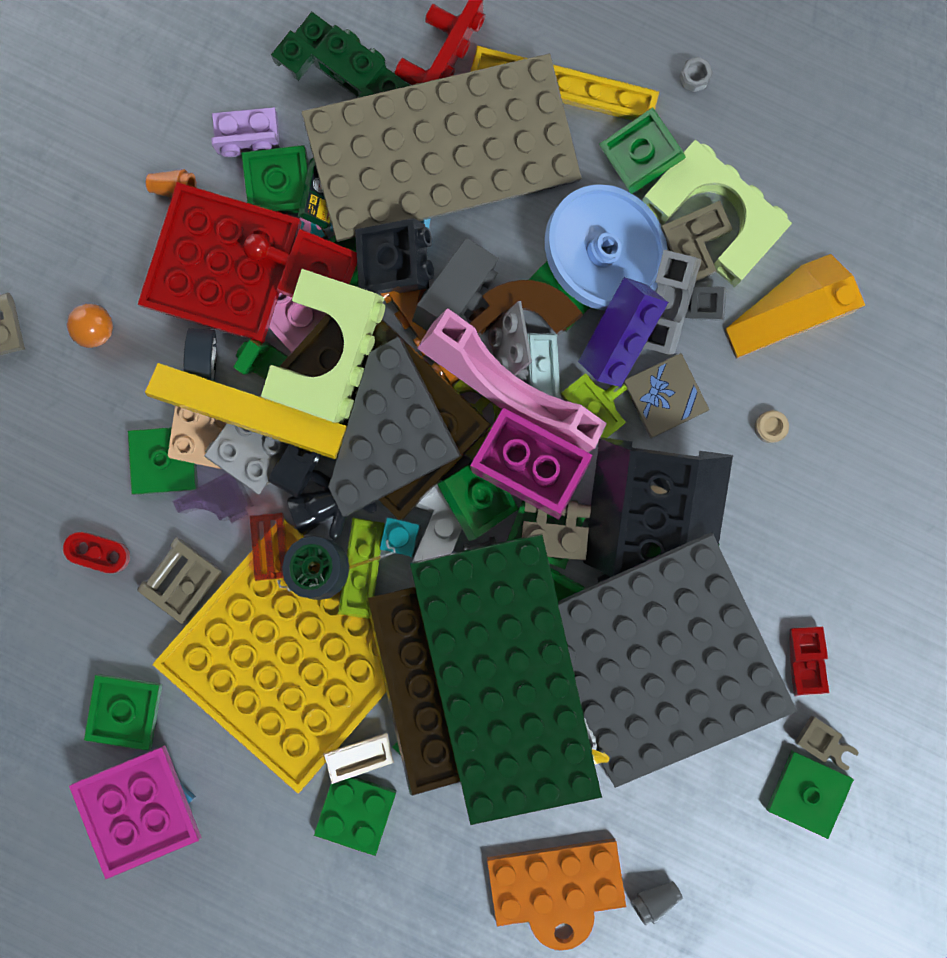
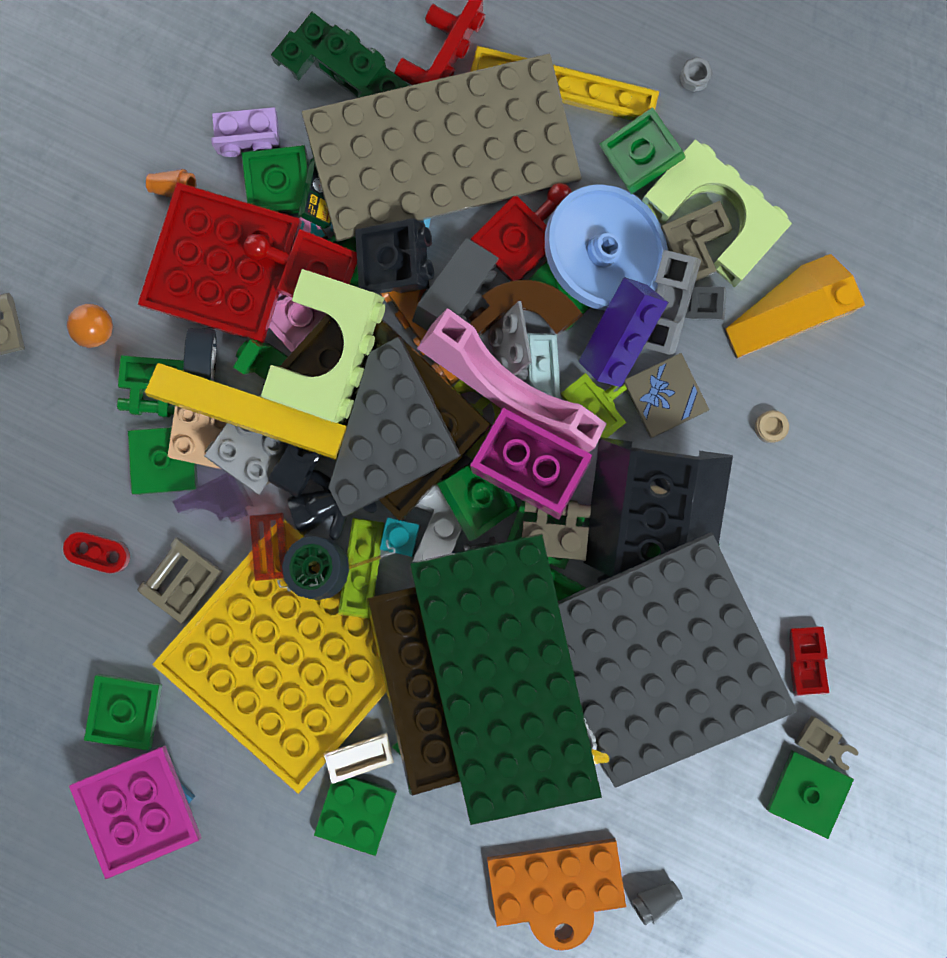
none -> green plate [117,355,184,418]
none -> red plate [470,183,572,281]

